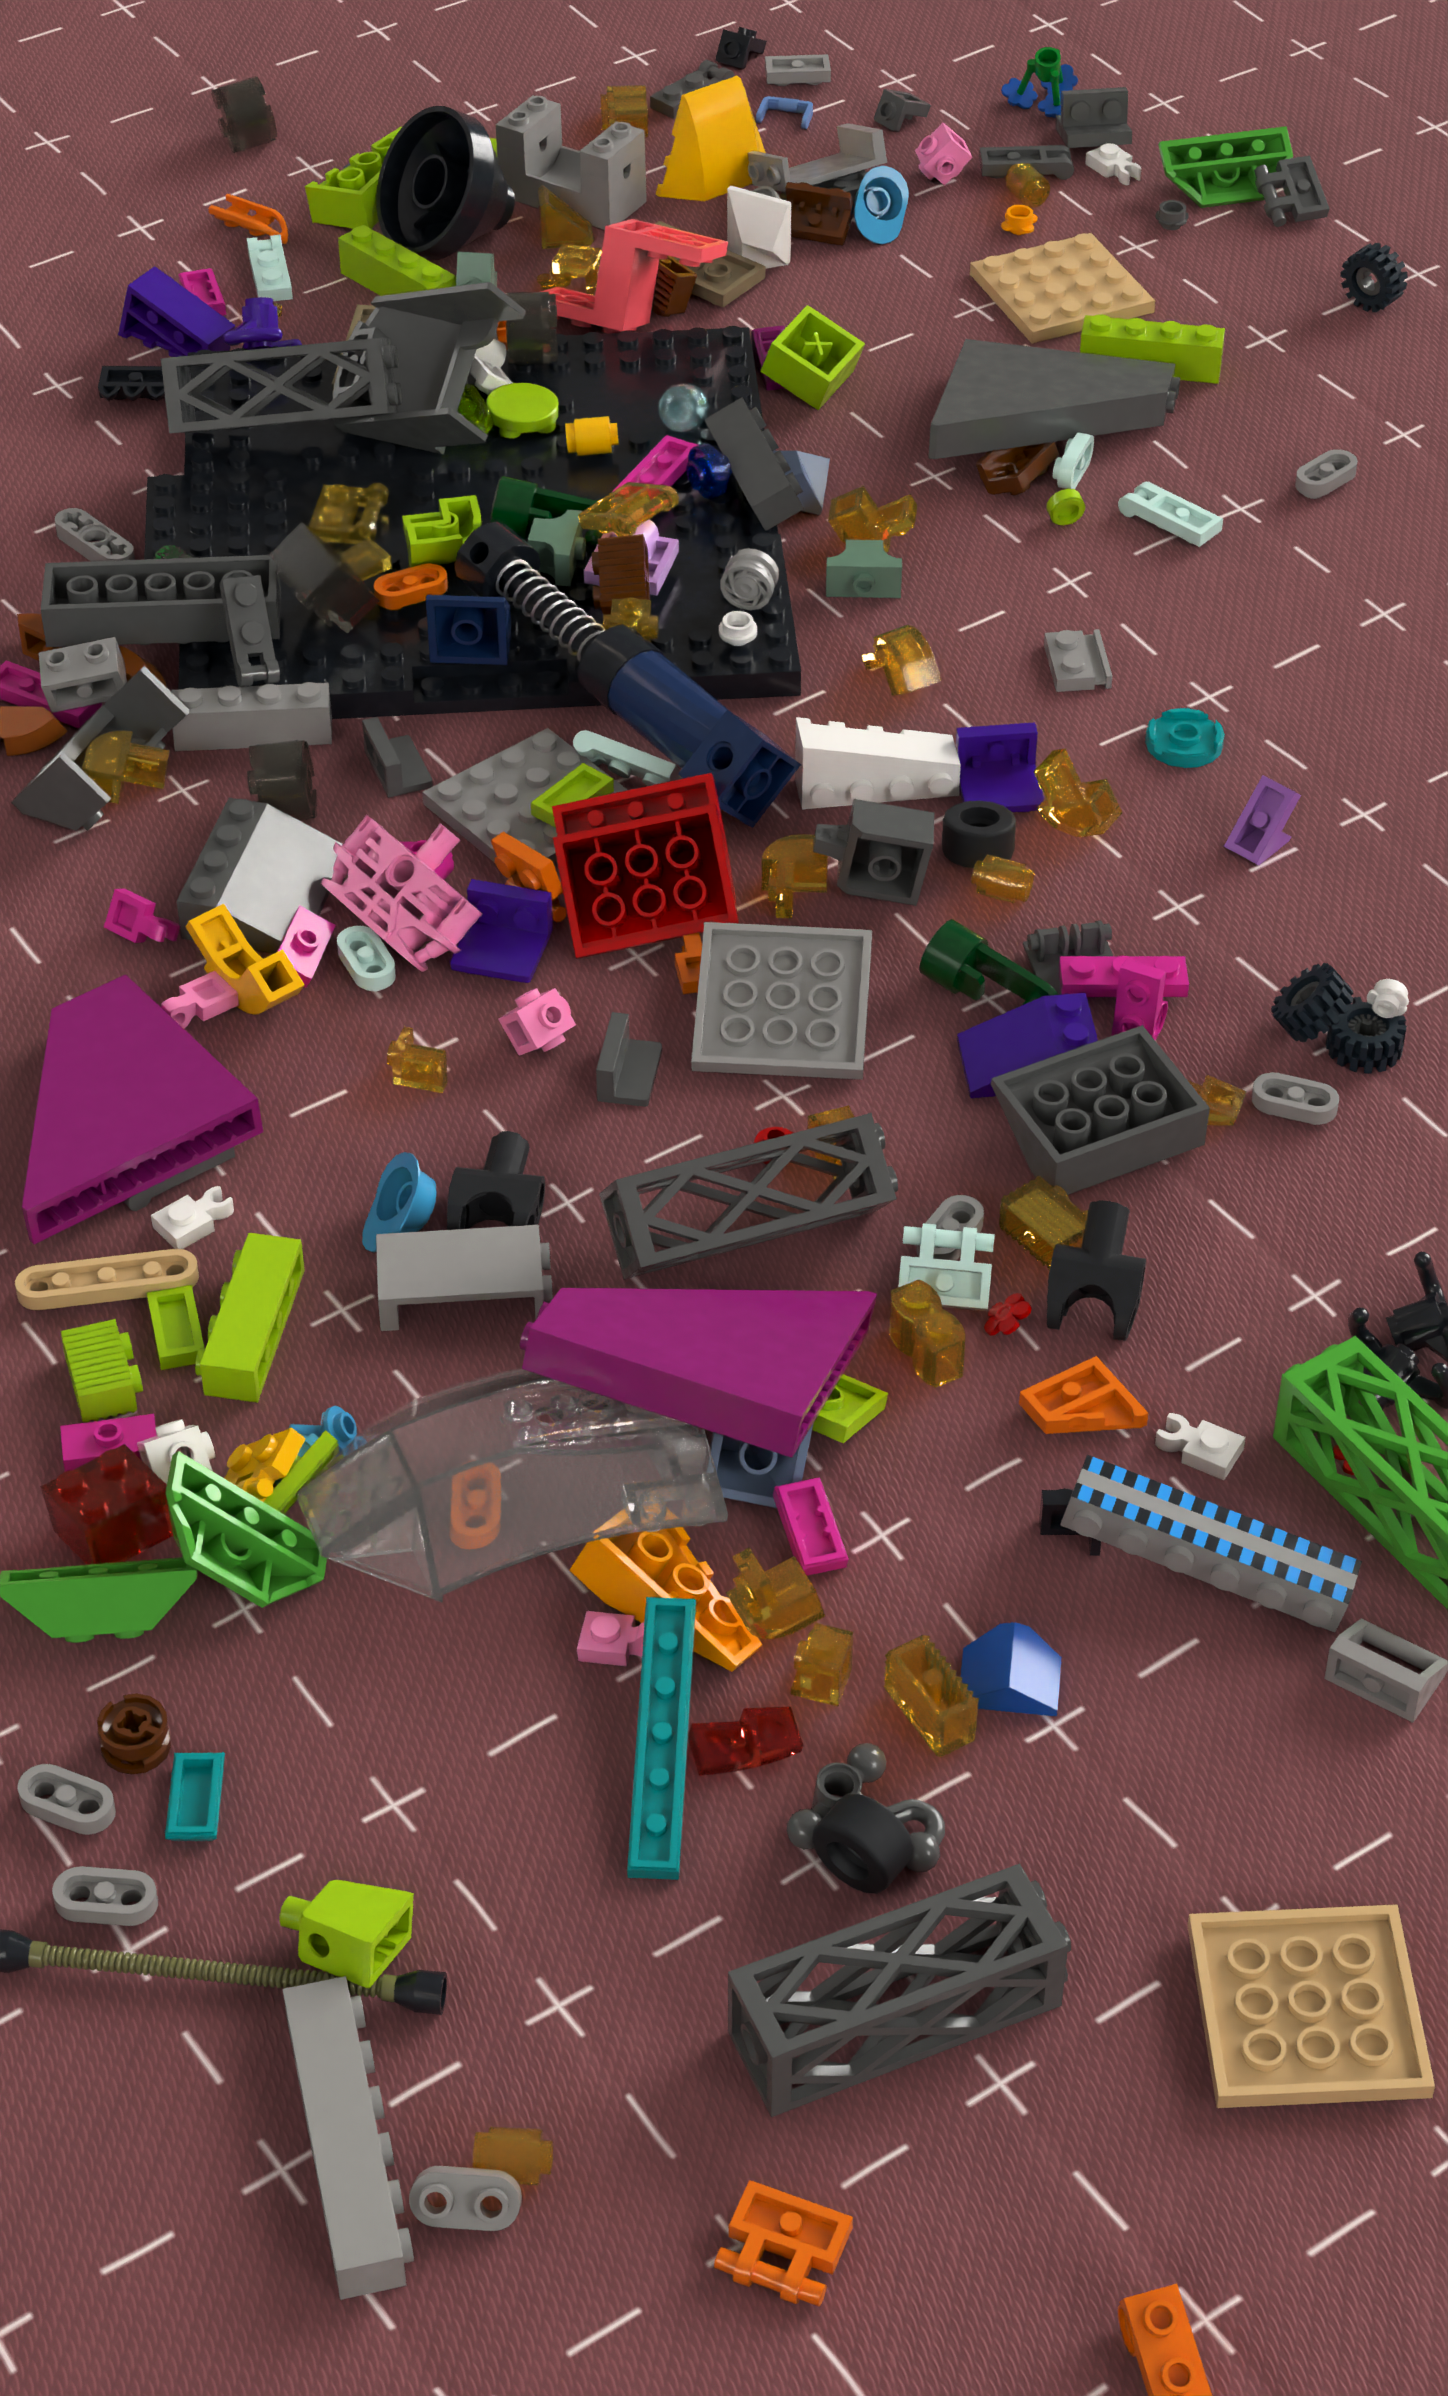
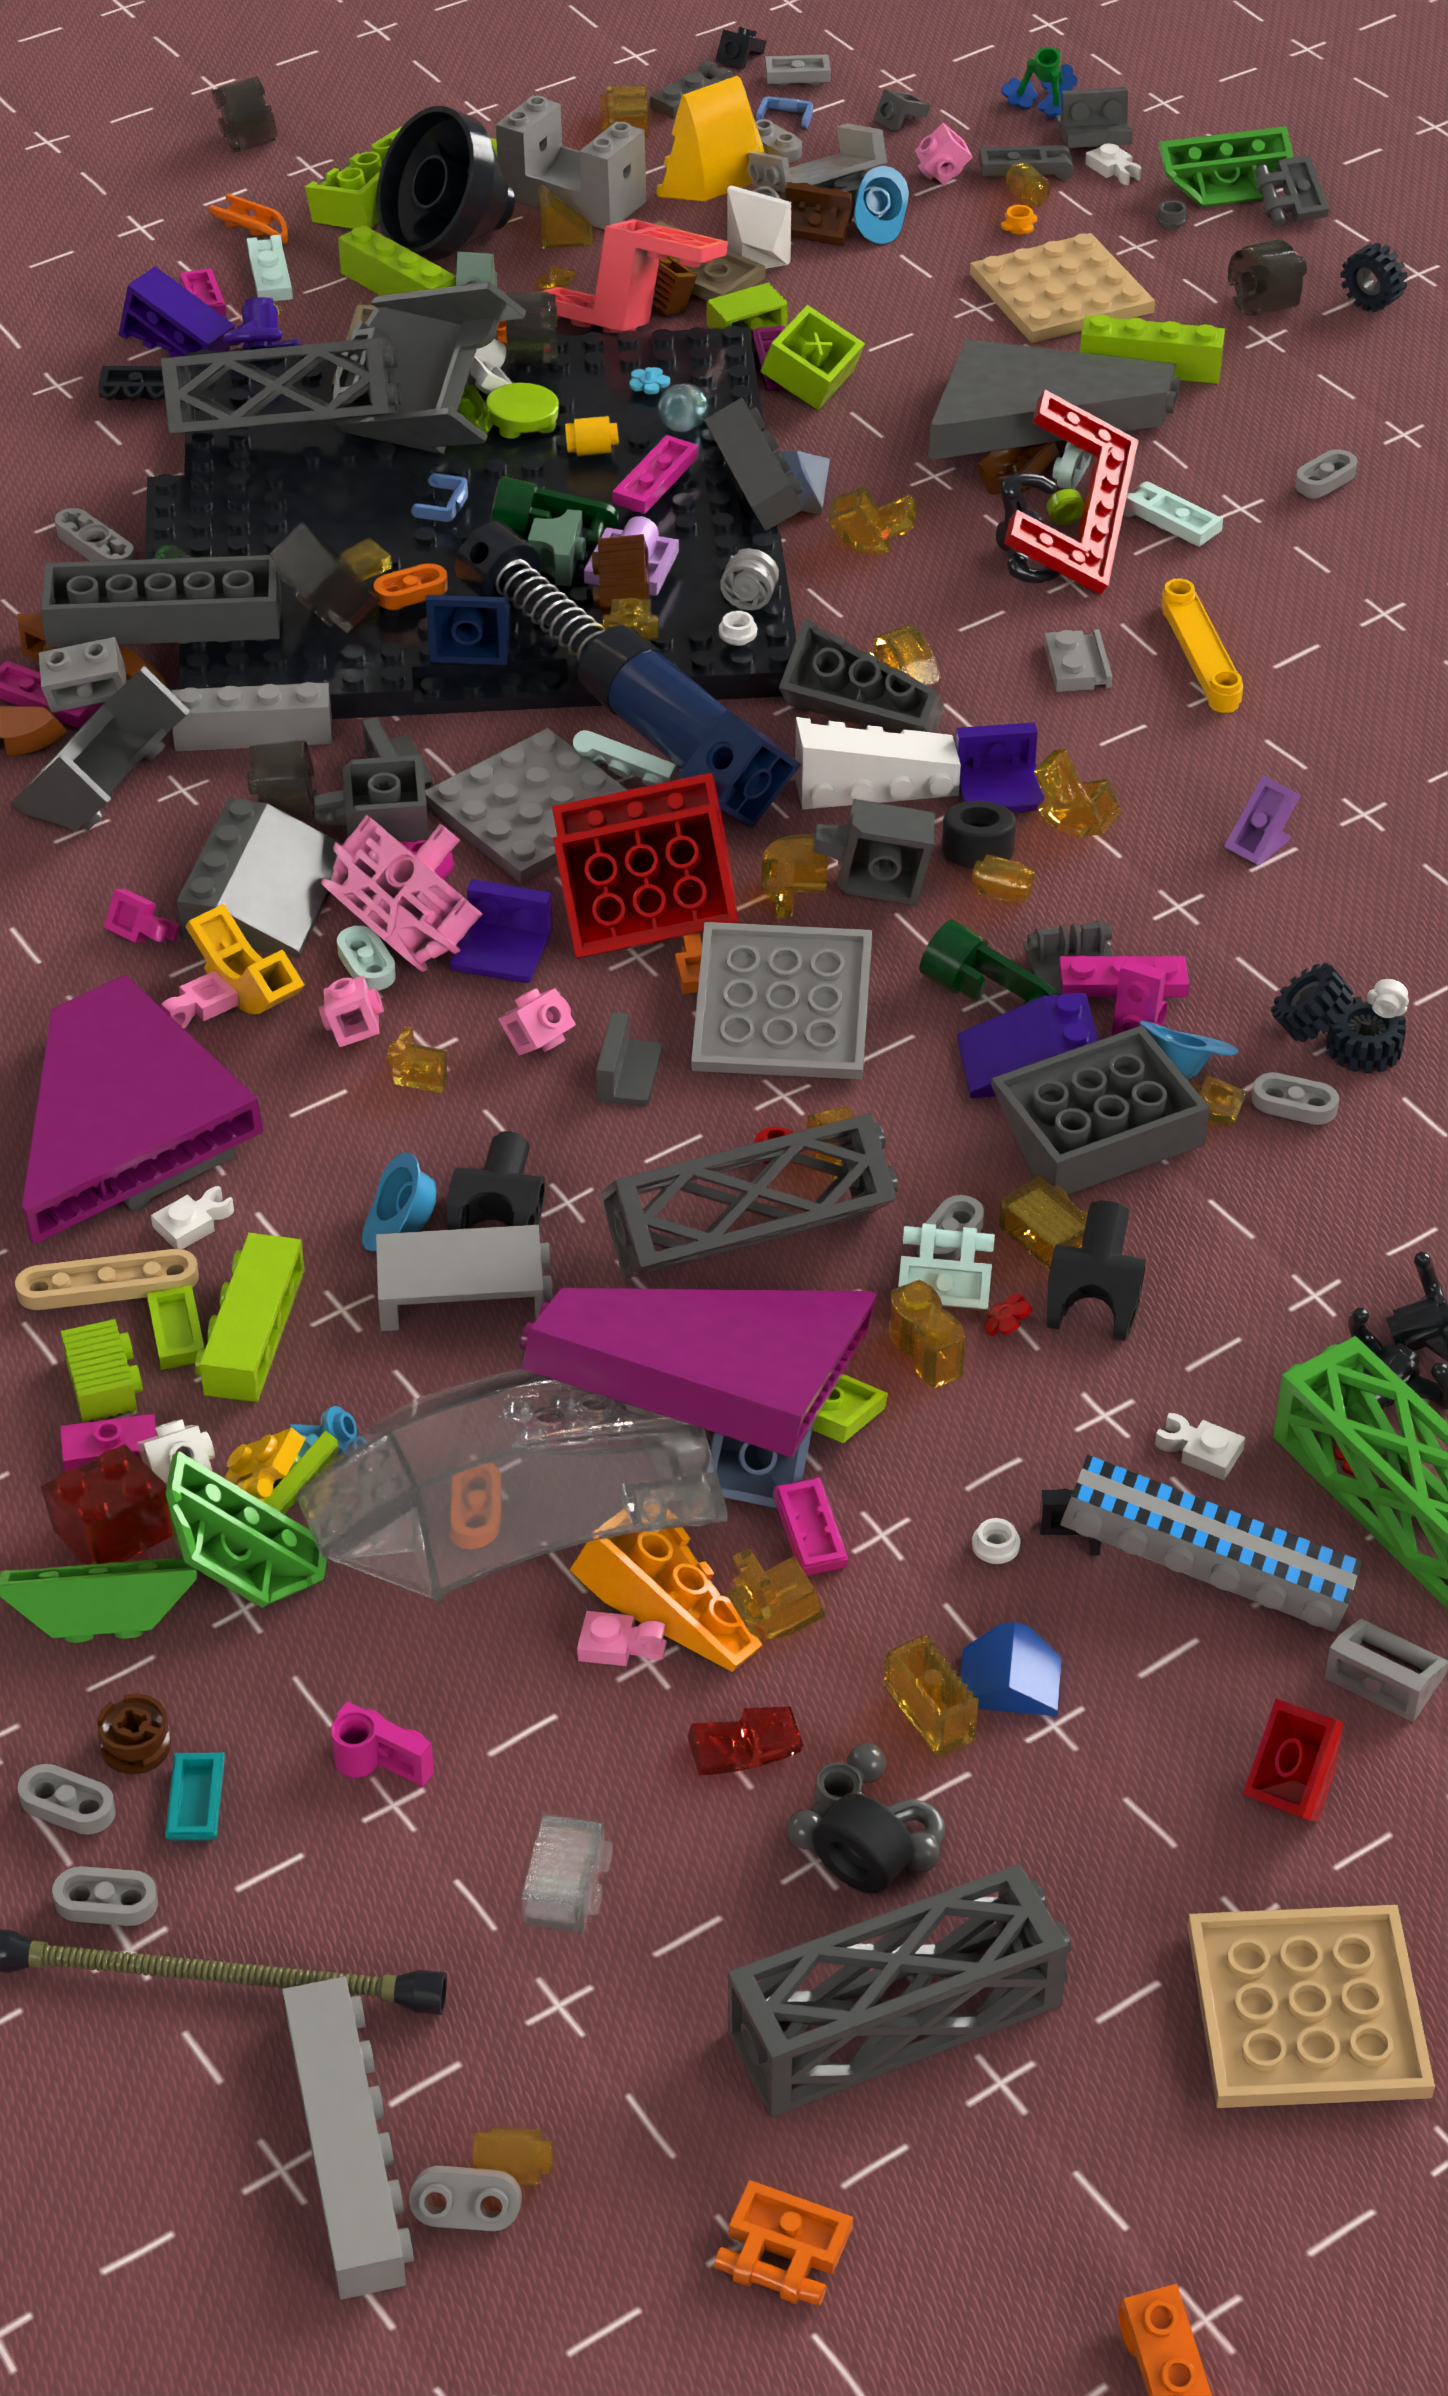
clear yellow brick [82,730,170,804] -> none
dark grey plate [219,575,280,687] -> none
plate [277,905,336,988] -> none
lime torso [279,1880,414,1988] -> none
clear yellow plate [308,483,389,545] -> none
lime brick [402,495,481,567] -> none
orange plate [491,831,567,922] -> none
lime tile [531,763,614,828] -> none
clear yellow bracket [552,243,602,295] -> none
clear yellow plate [578,482,679,536] -> none
teal tile [627,1597,696,1880] -> none
clear blue plate [686,443,731,500] -> none
clear yellow brick [791,1623,853,1706] -> none
sand green brick [826,540,902,598] -> none
orange wing [1019,1356,1148,1434] -> none
teal tile [1145,708,1225,768] -> none
none -> dark grey hinge [314,755,429,842]
none -> bright pink brick [319,976,384,1047]
none -> dark pink plate [331,1701,434,1787]
none -> medium blue piece [411,473,468,522]
none -> clear brick [522,1814,613,1934]
none -> medium azure plant [629,367,670,394]
none -> lime brick [707,282,787,338]
none -> light grey plate [755,119,802,163]
none -> dark grey wedge [779,618,945,734]
none -> white plate [972,1518,1020,1564]
none -> black piece [995,472,1061,583]
none -> plate [1004,390,1138,595]
none -> dark azure piece [1139,1020,1239,1080]
none -> yellow piece [1161,579,1243,713]
none -> clear smoke brick [1228,240,1307,316]
none -> red slope [1243,1698,1344,1822]

